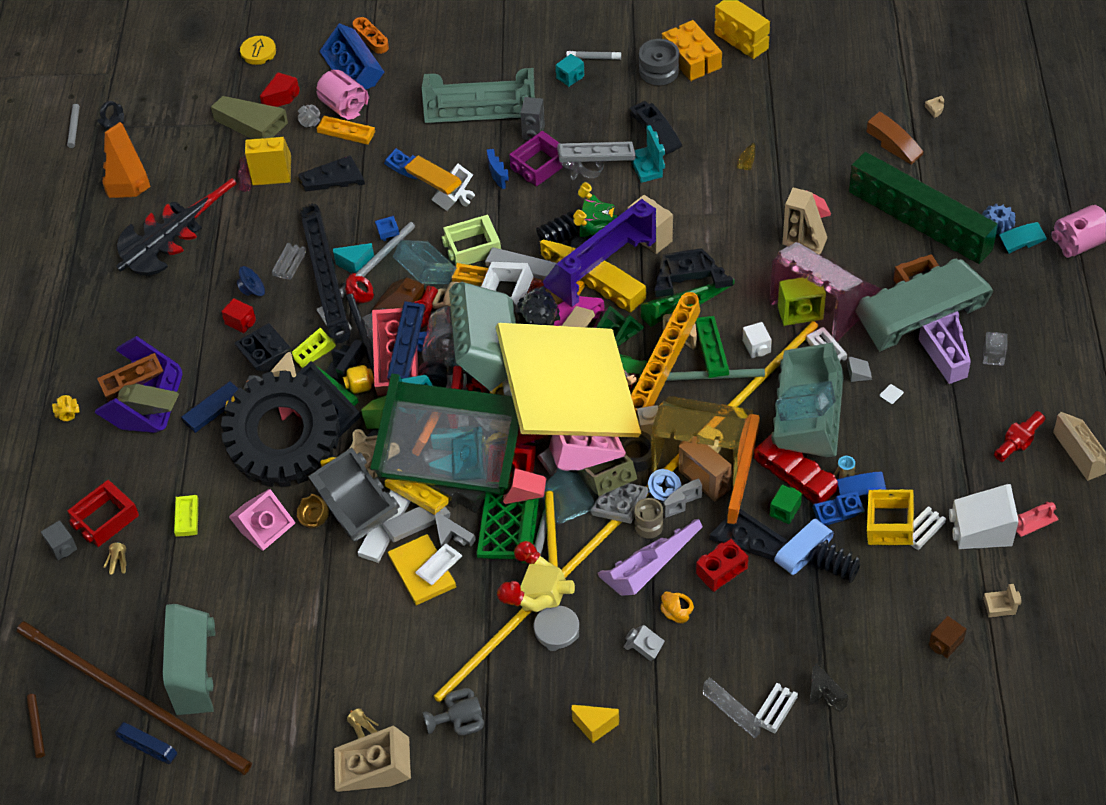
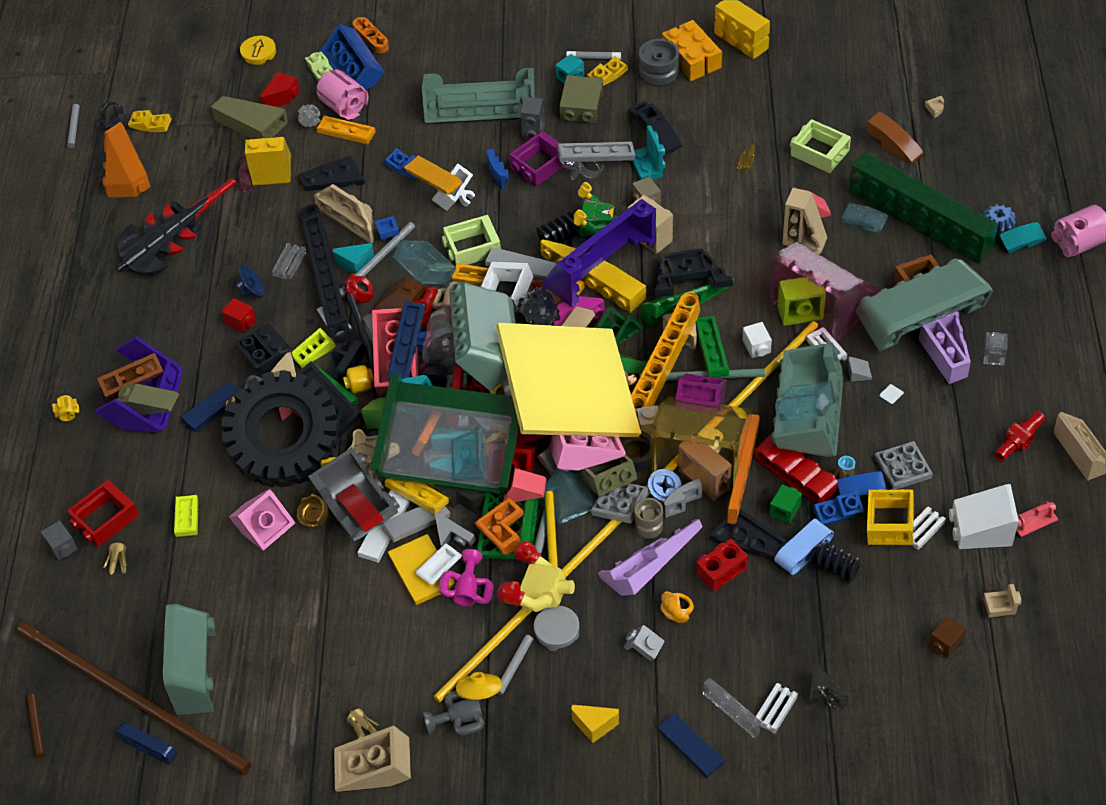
none -> yellow slope [128,110,172,132]
none -> yellowish green slope [305,52,333,81]
none -> tan wedge [314,184,374,243]
none -> red tile [336,484,384,532]
none -> dark pink piece [439,549,494,606]
none -> yellow dish [456,672,502,700]
none -> orange brick [475,497,524,555]
none -> light grey bar [497,635,533,695]
none -> olive panel [559,76,603,123]
none -> yellow slope [587,56,628,85]
none -> dark tan brick [633,176,661,205]
none -> dark blue tile [658,713,724,778]
none -> magenta window [676,373,727,407]
none -> yellowish green window [790,119,851,173]
none -> clear light blue slope [841,203,888,232]
none -> light grey tile [874,441,933,490]

